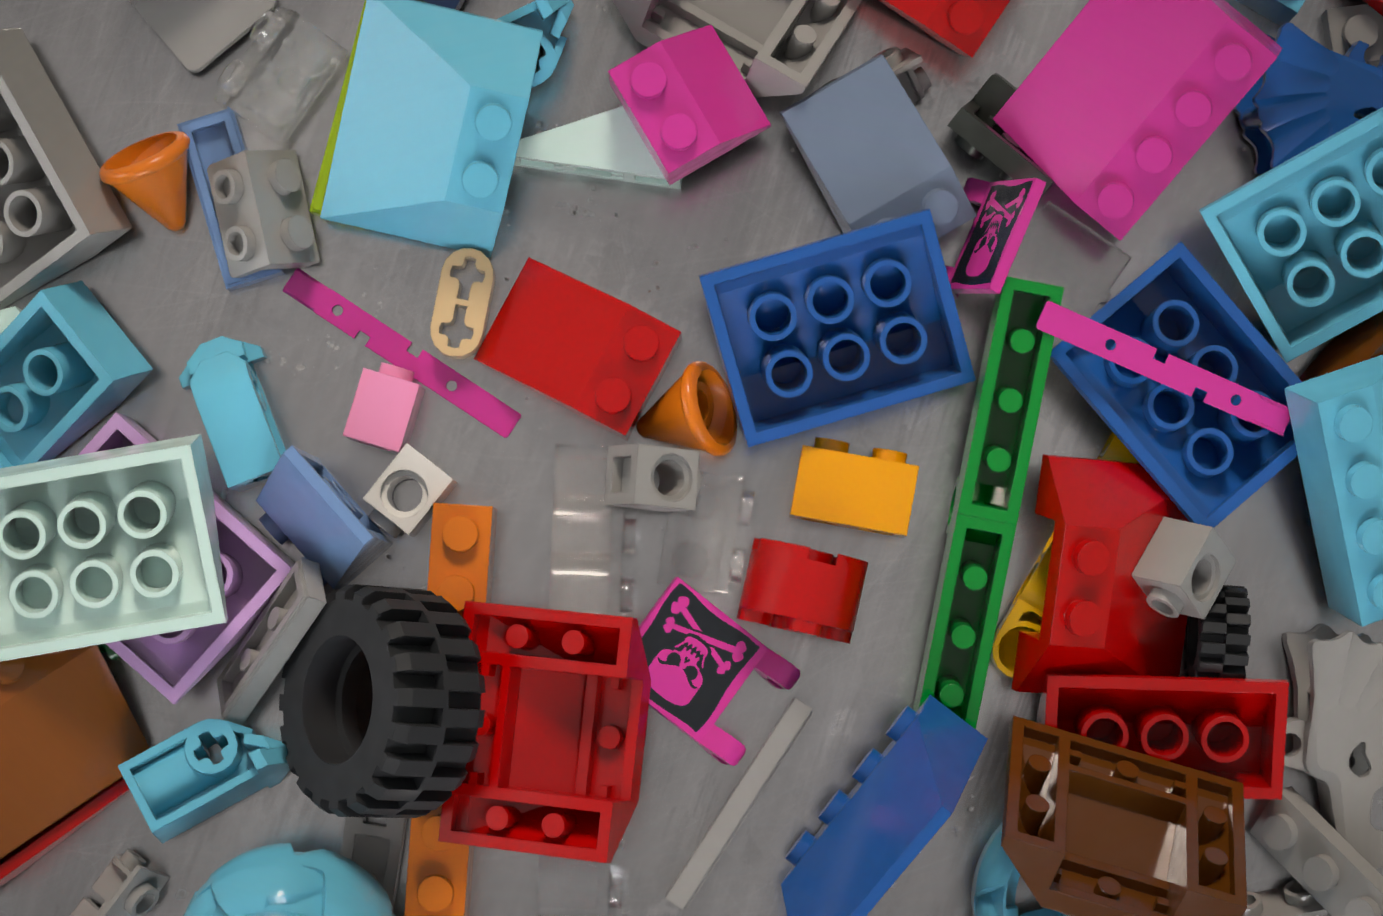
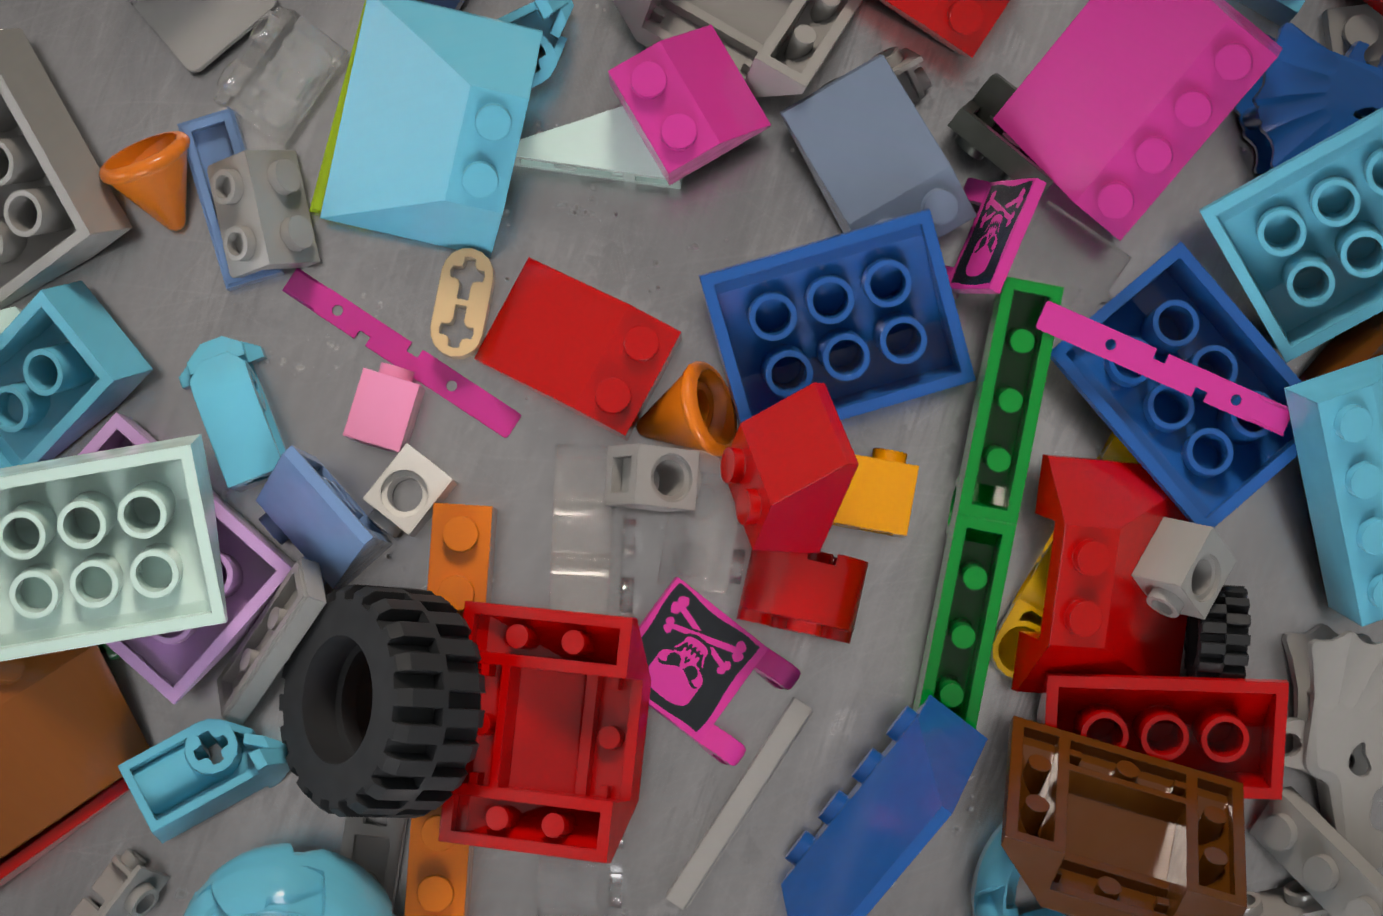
none -> red slope [720,382,859,554]

